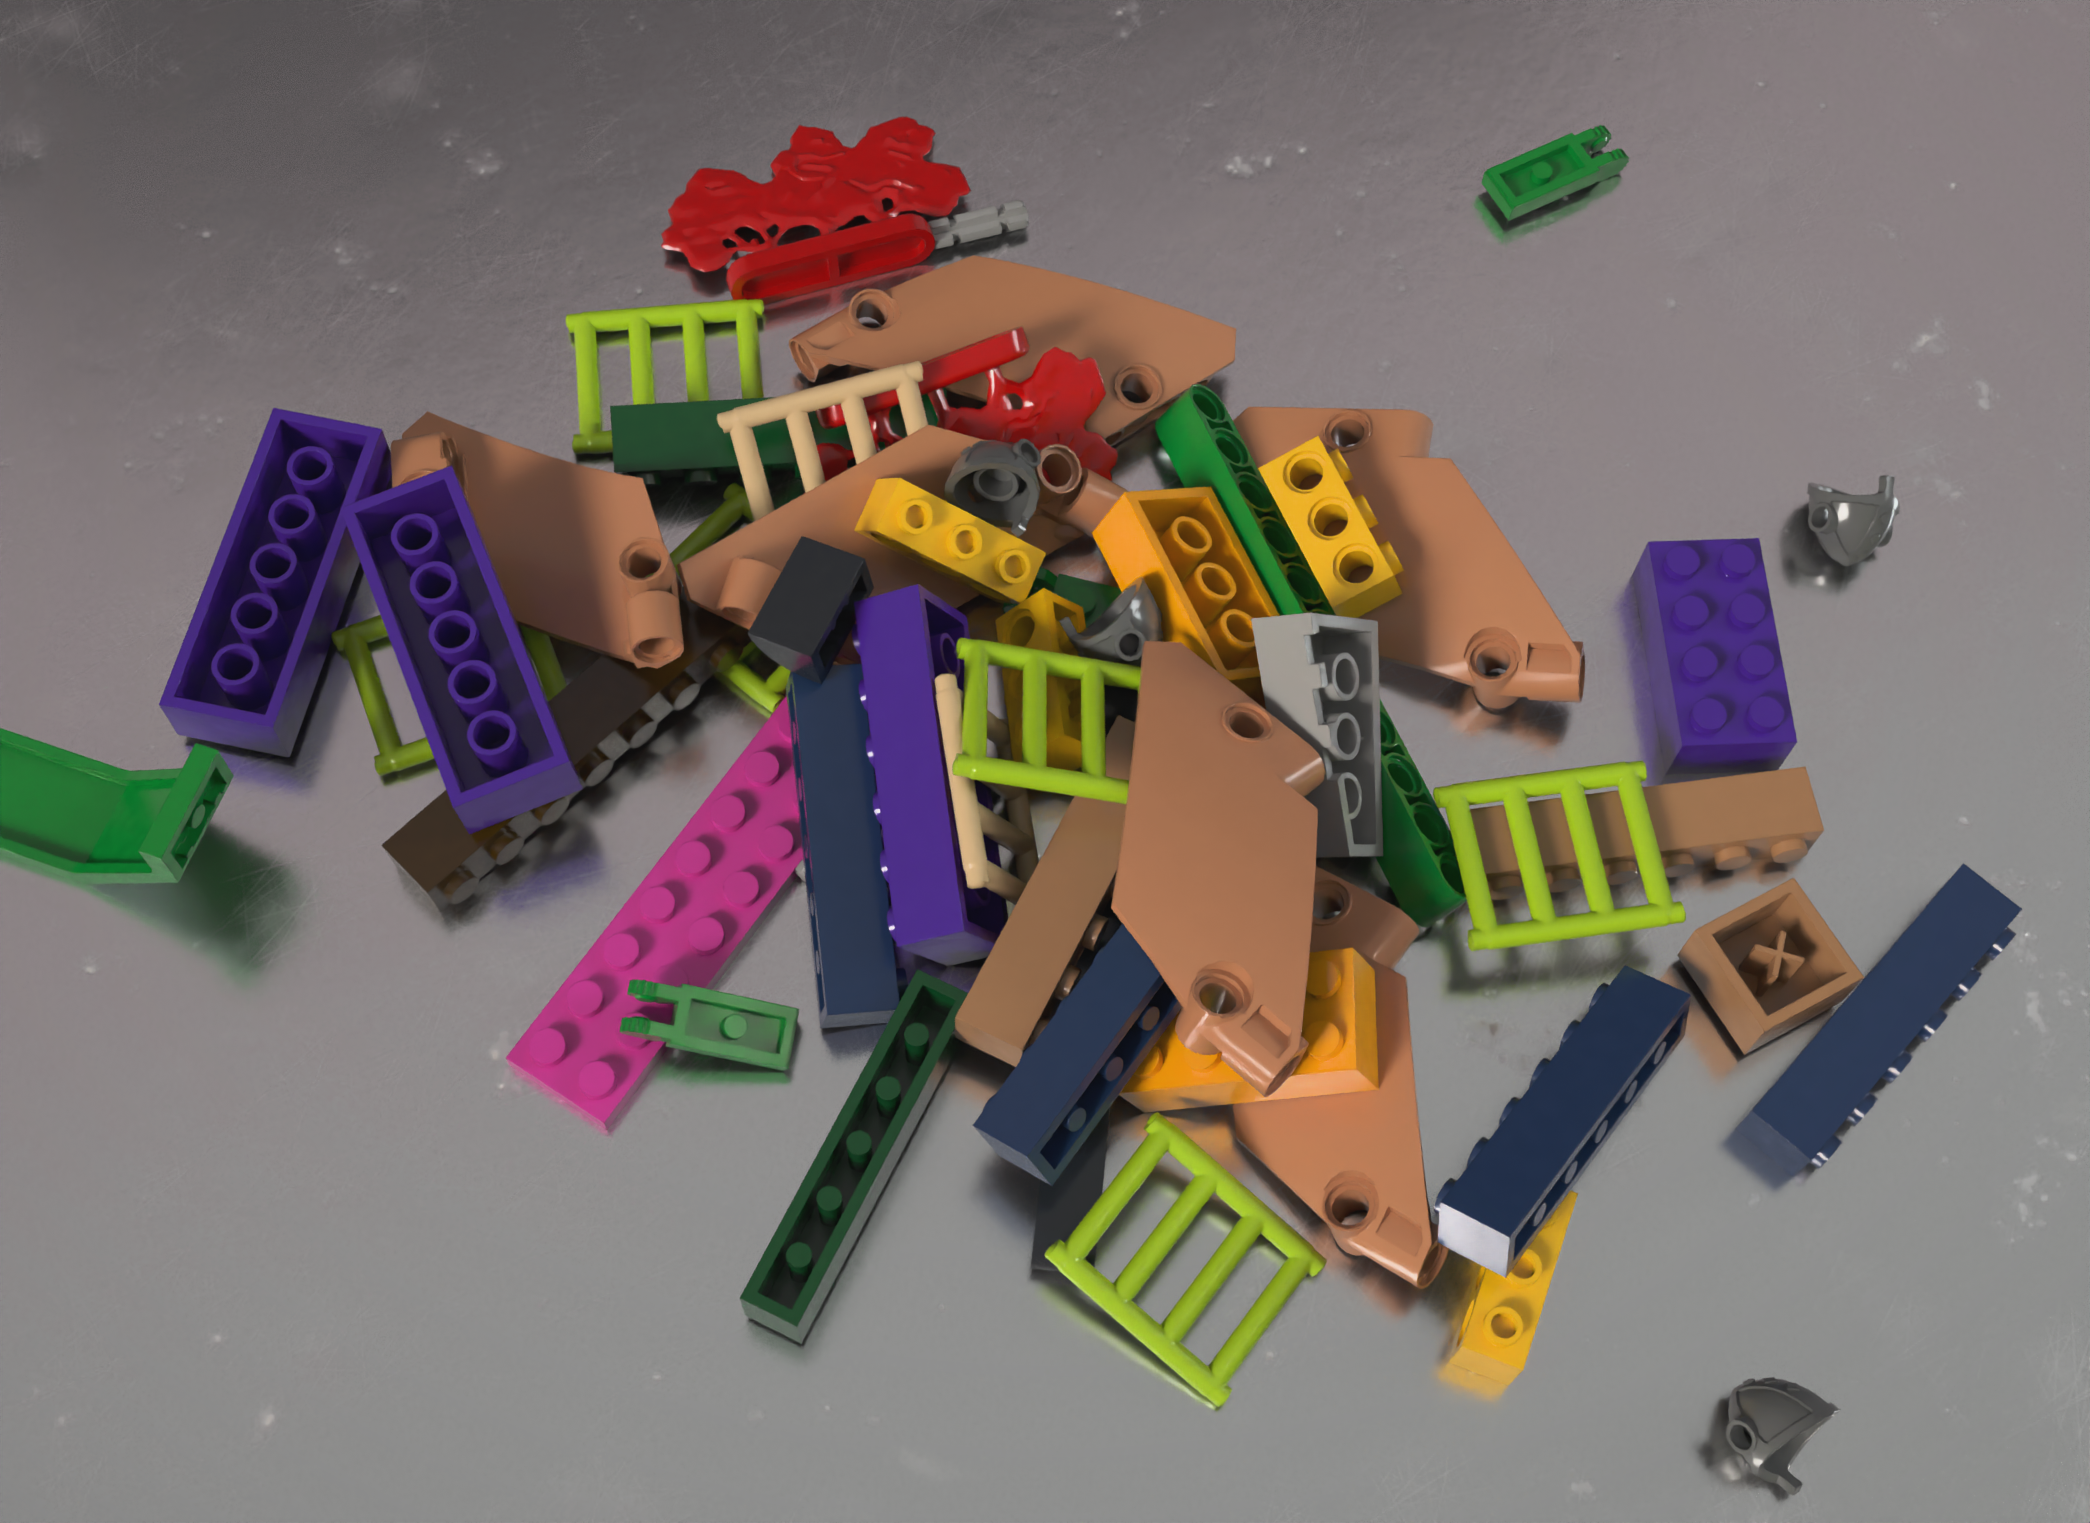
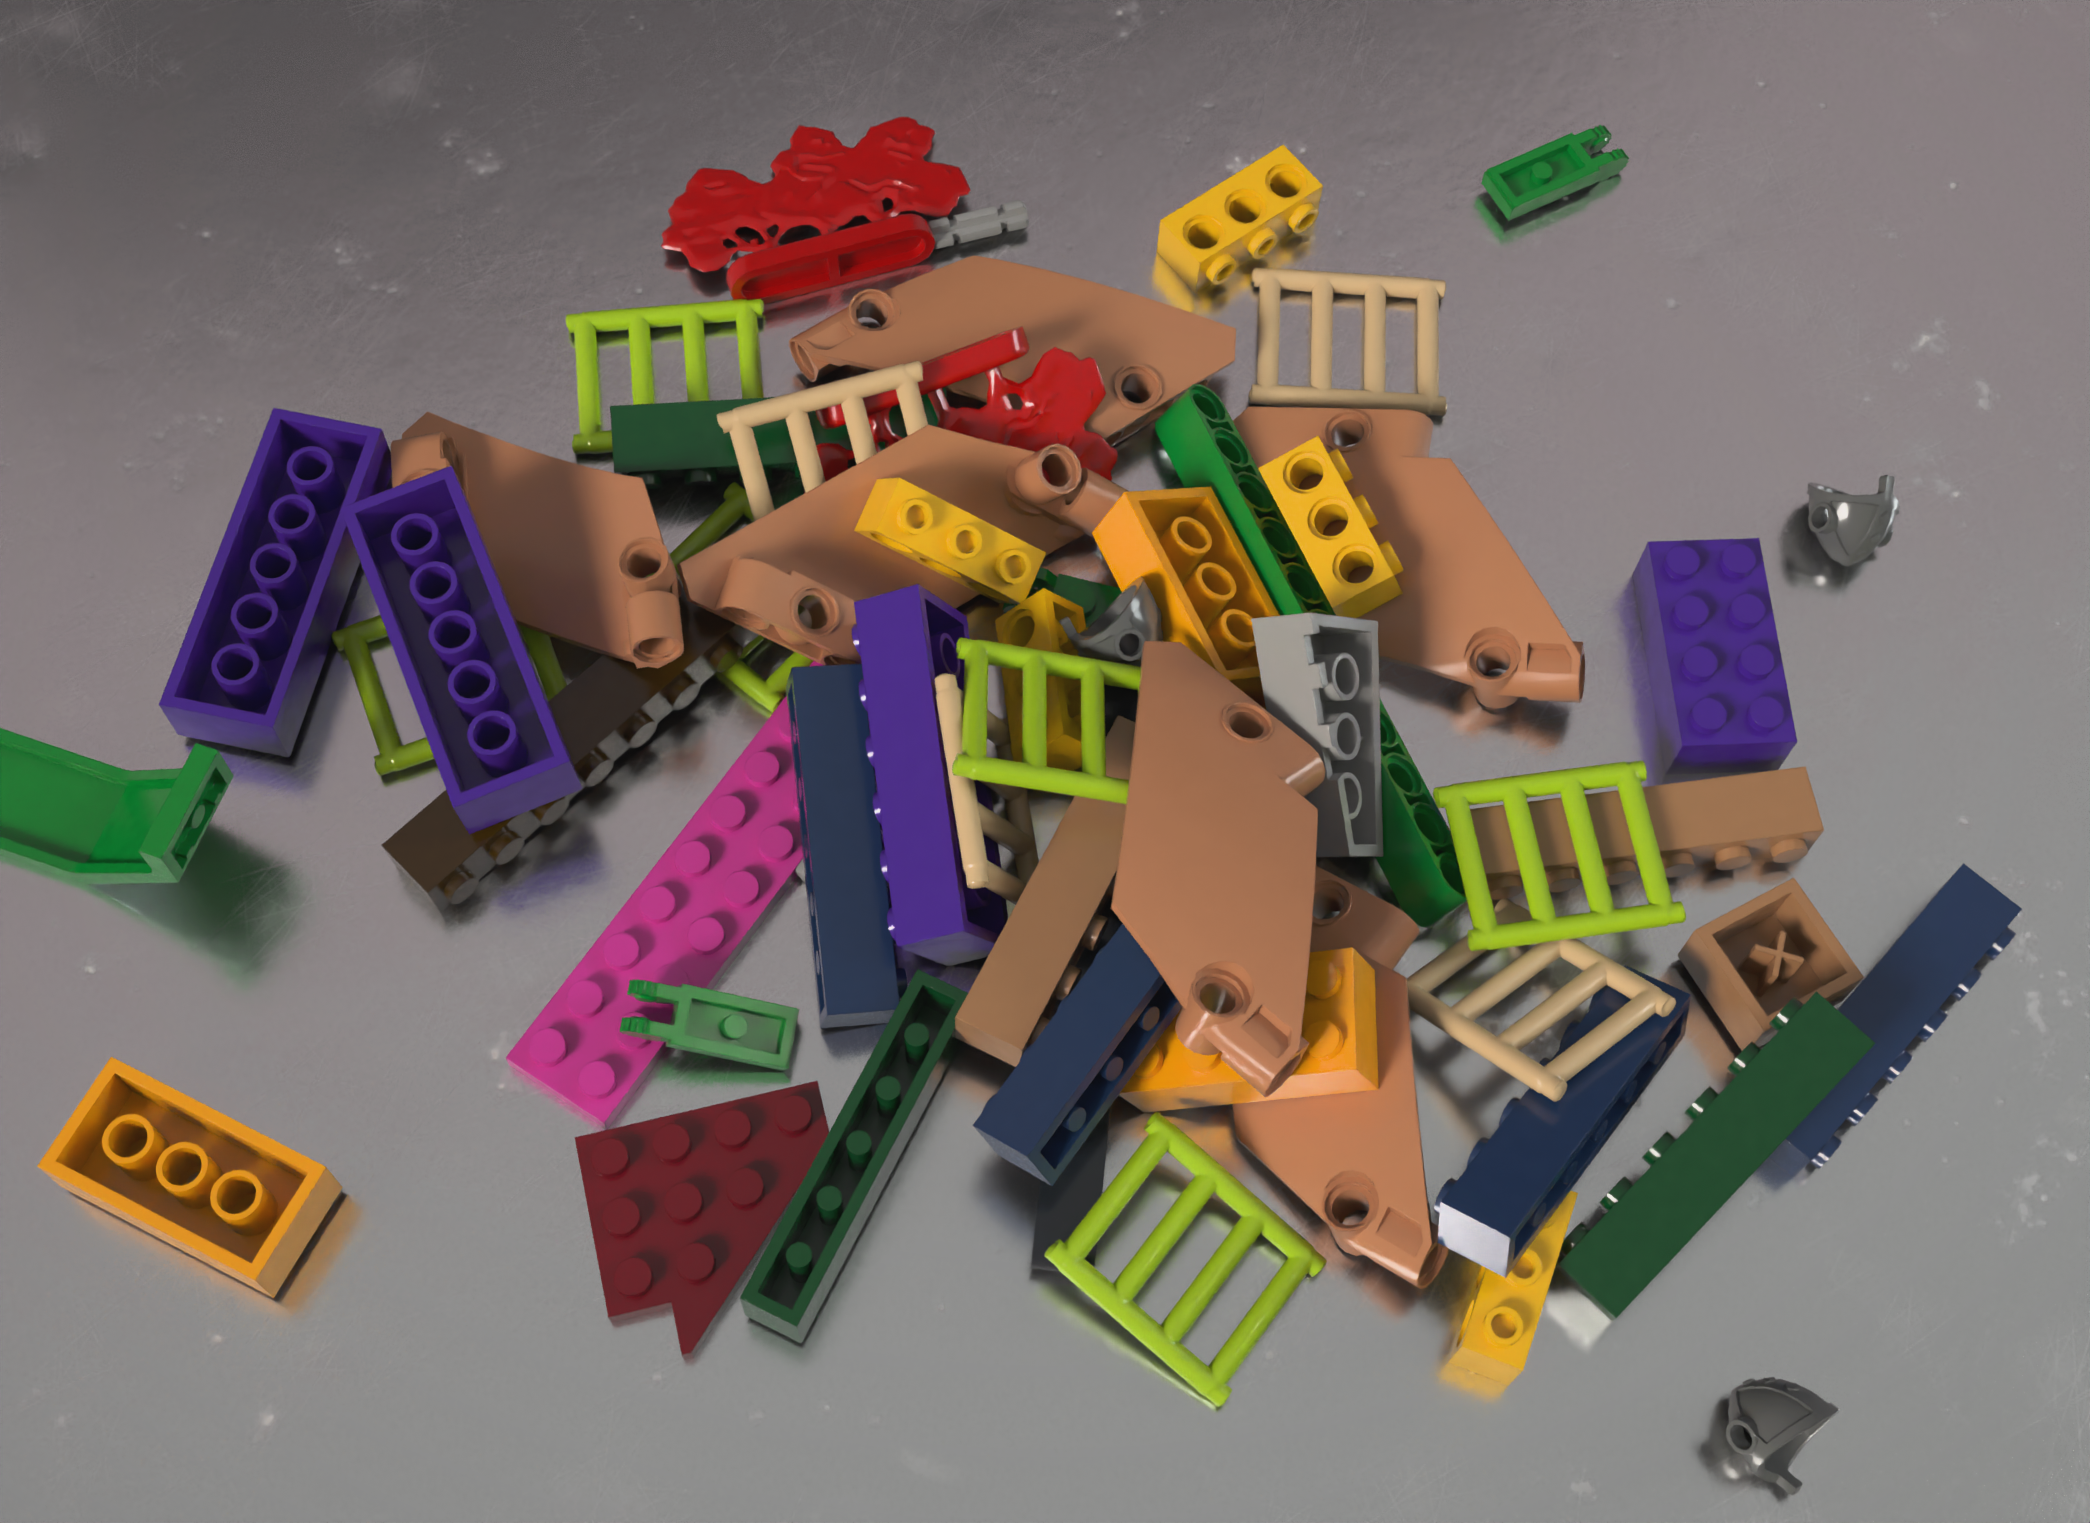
black brick [748,536,874,684] -> none
dark grey helmet [944,439,1041,537] -> none
none -> light orange brick [37,1057,343,1298]
none -> dark red wing [575,1081,829,1360]
none -> yellow brick [1157,144,1323,294]
none -> tan bar [1248,268,1447,416]
none -> tan bar [1406,898,1676,1102]
none -> dark green brick [1556,991,1875,1321]

